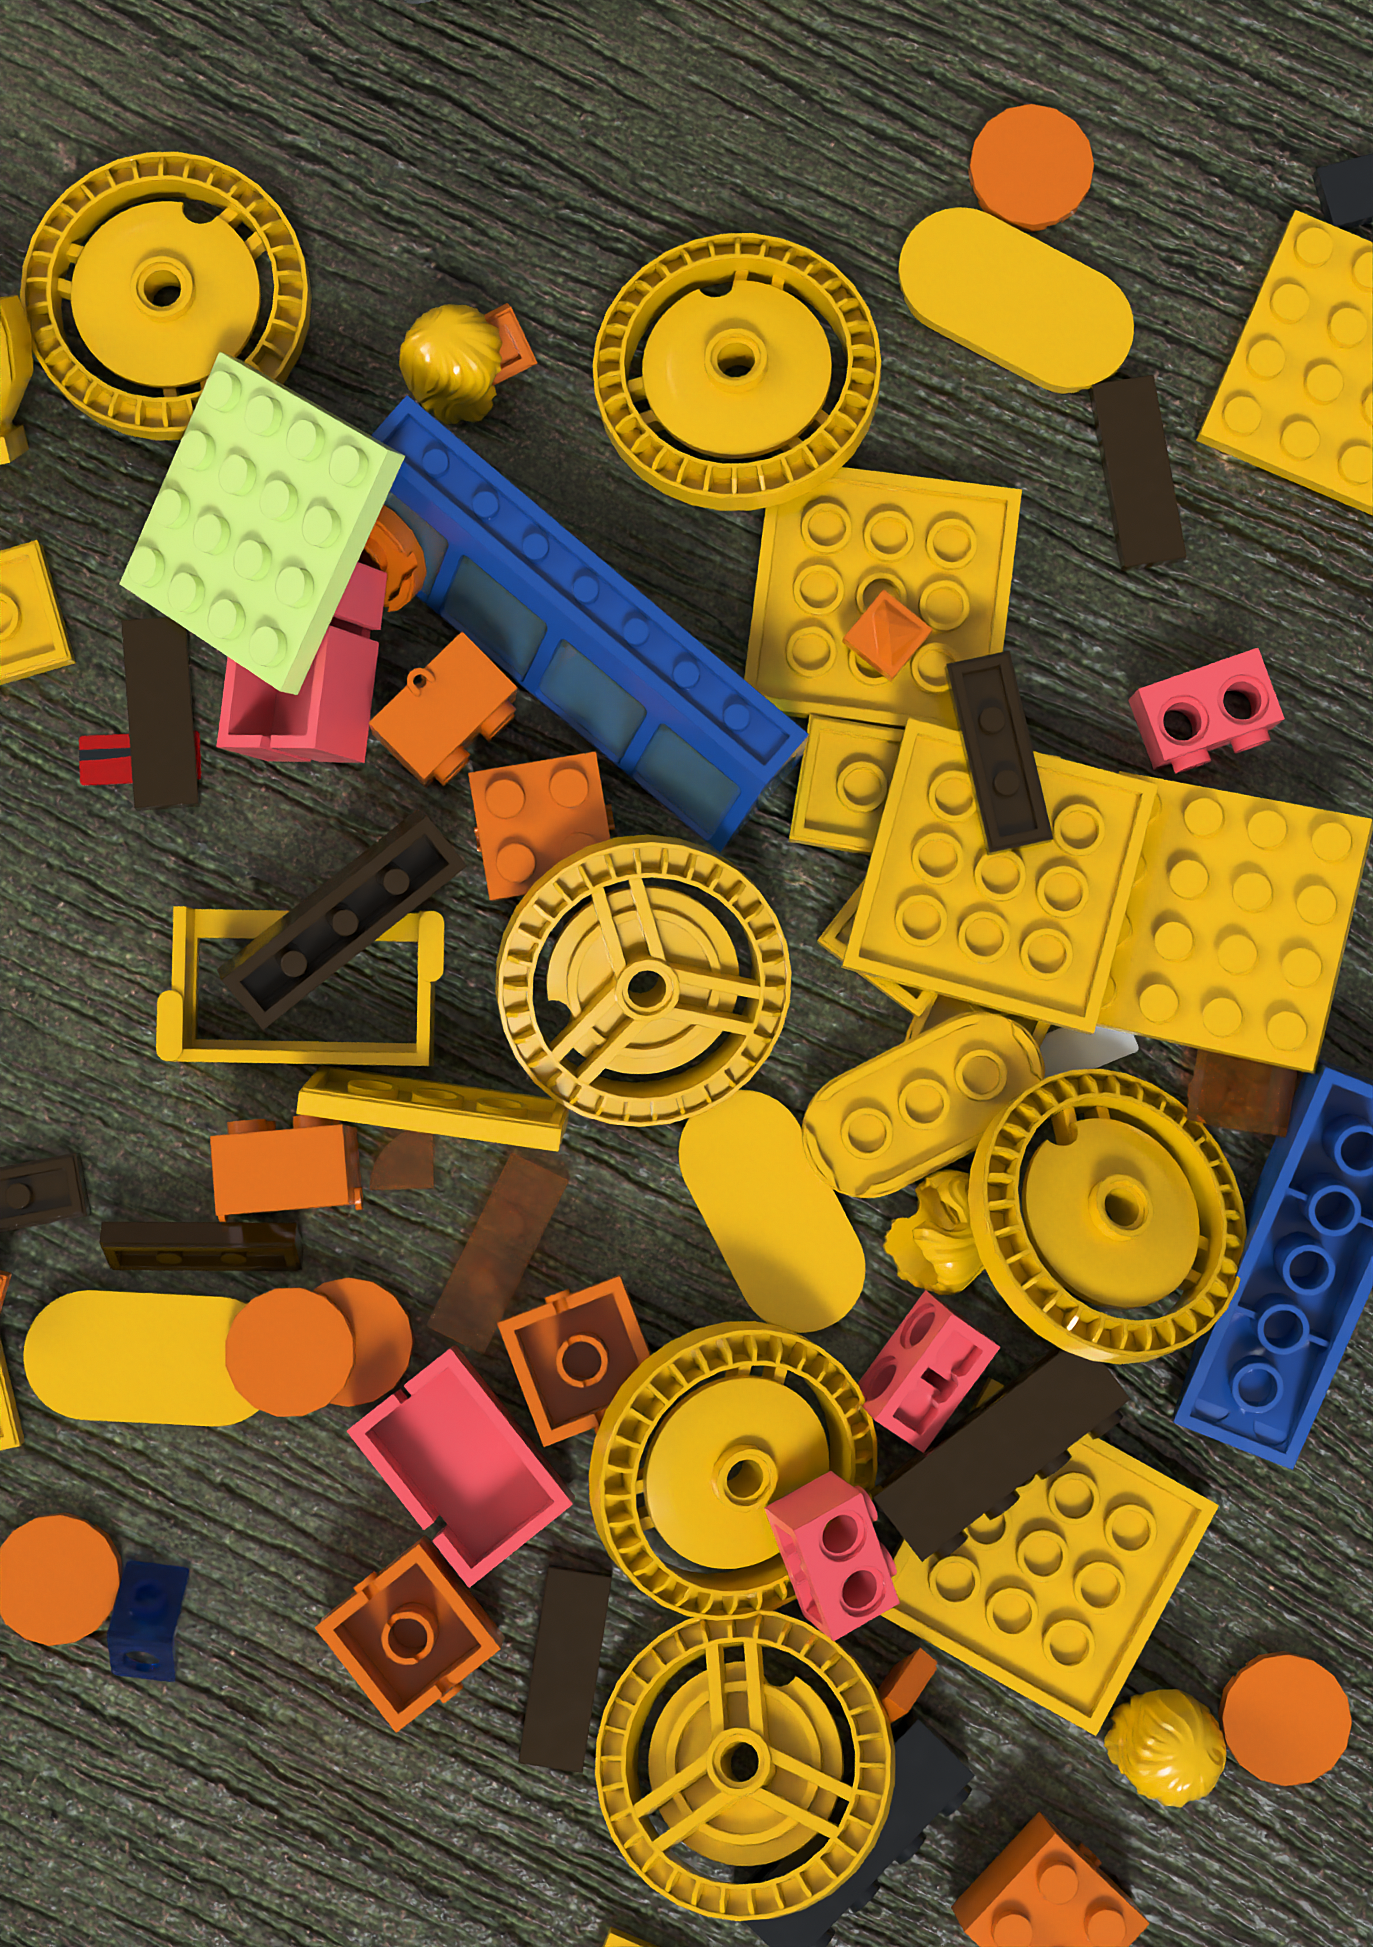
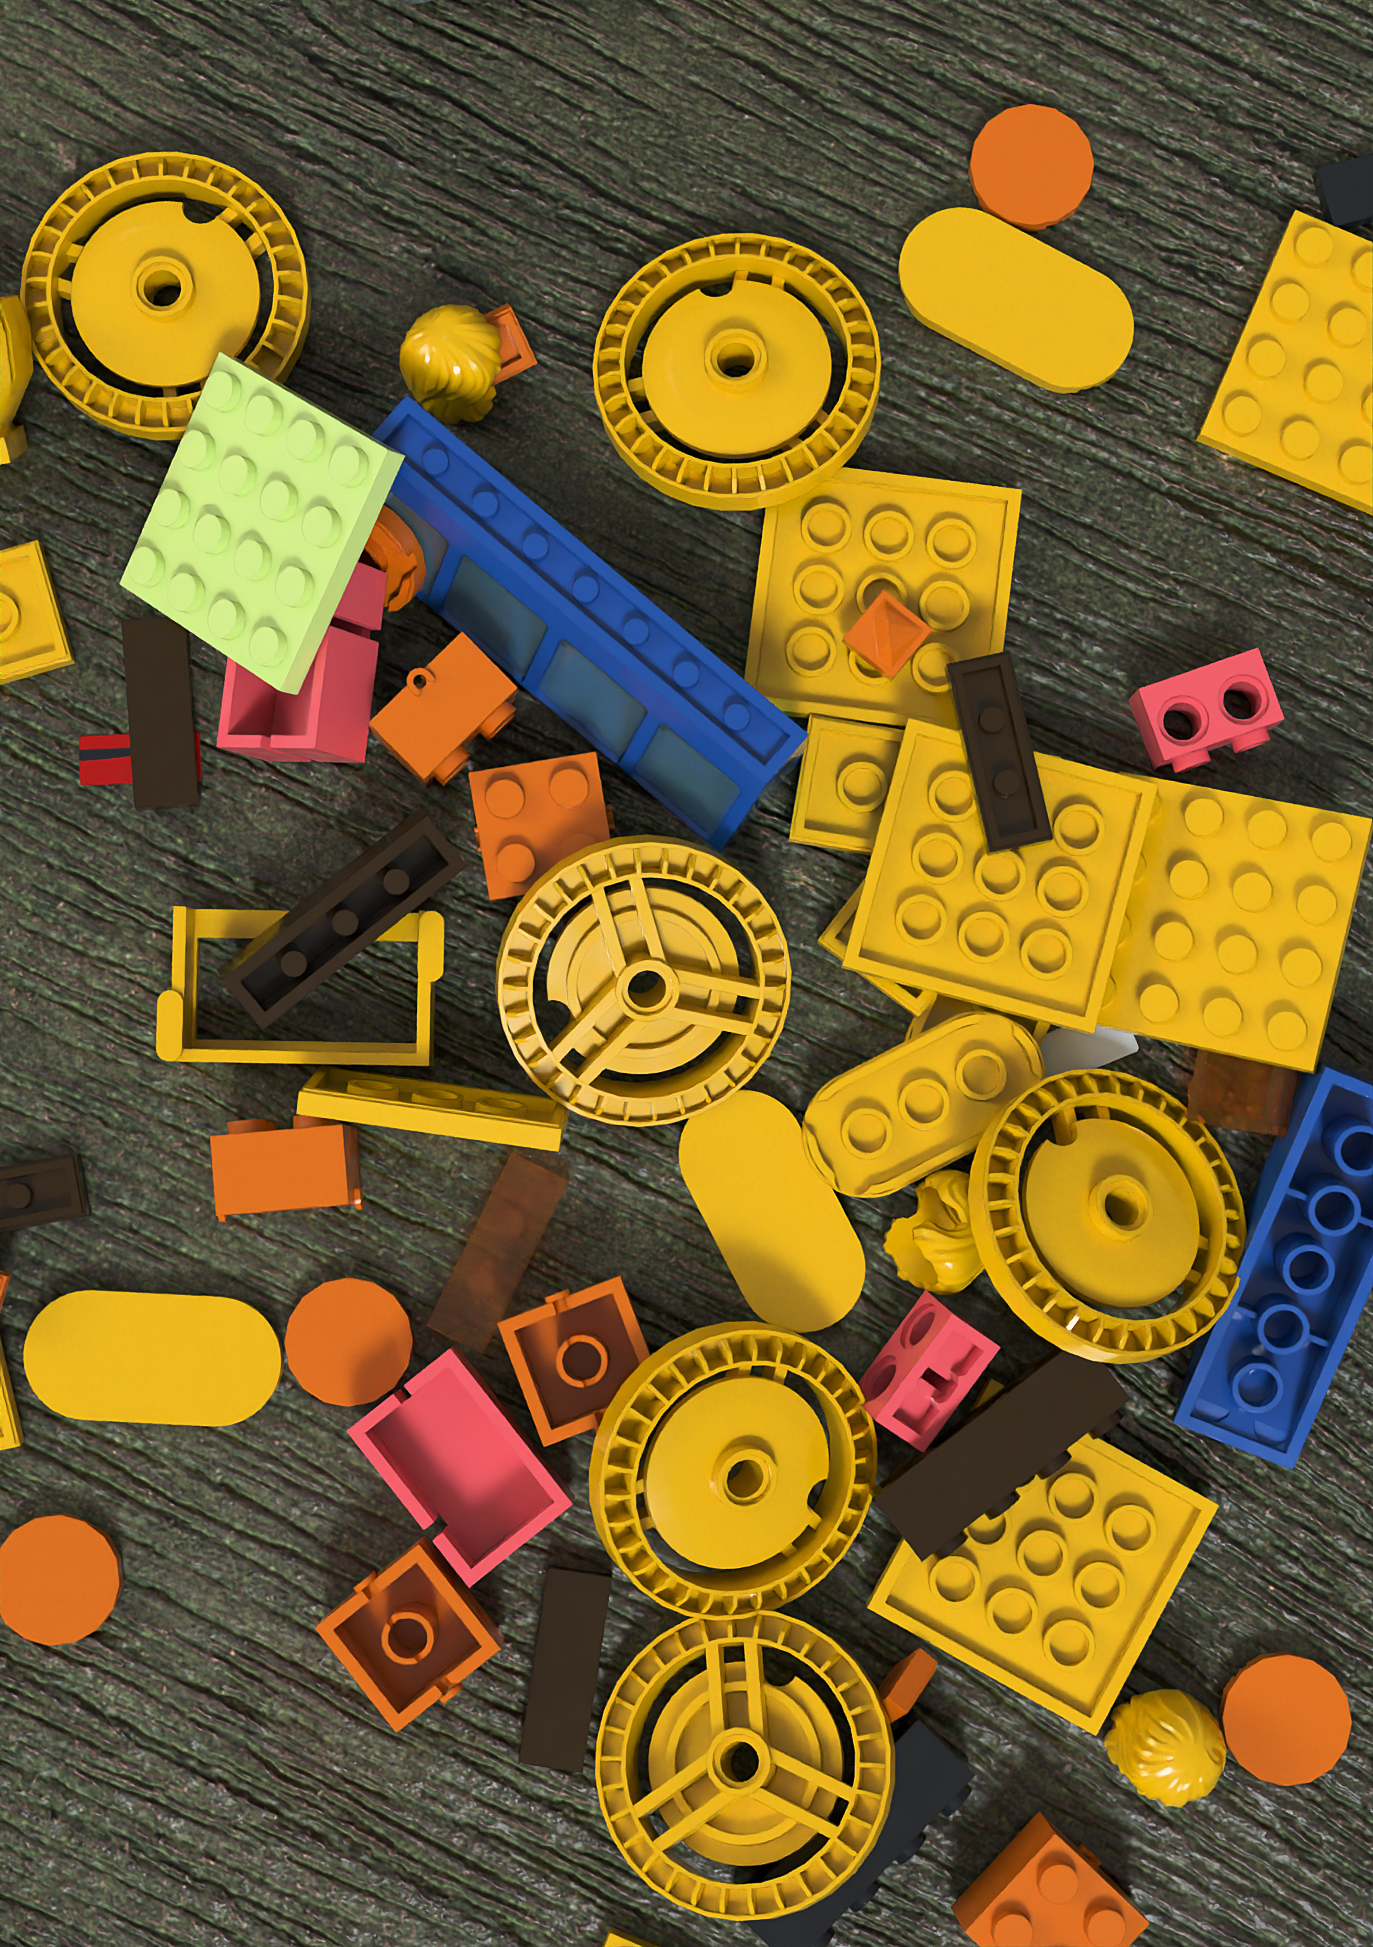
dark brown tile [99,1222,304,1271] -> none
clear blue bracket [107,1561,190,1682] -> none
orange tile [225,1287,356,1417] -> none
clear orange tile [369,1130,435,1190] -> none
coral brick [764,1471,900,1641] -> none
dark brown tile [1089,375,1187,572] -> none

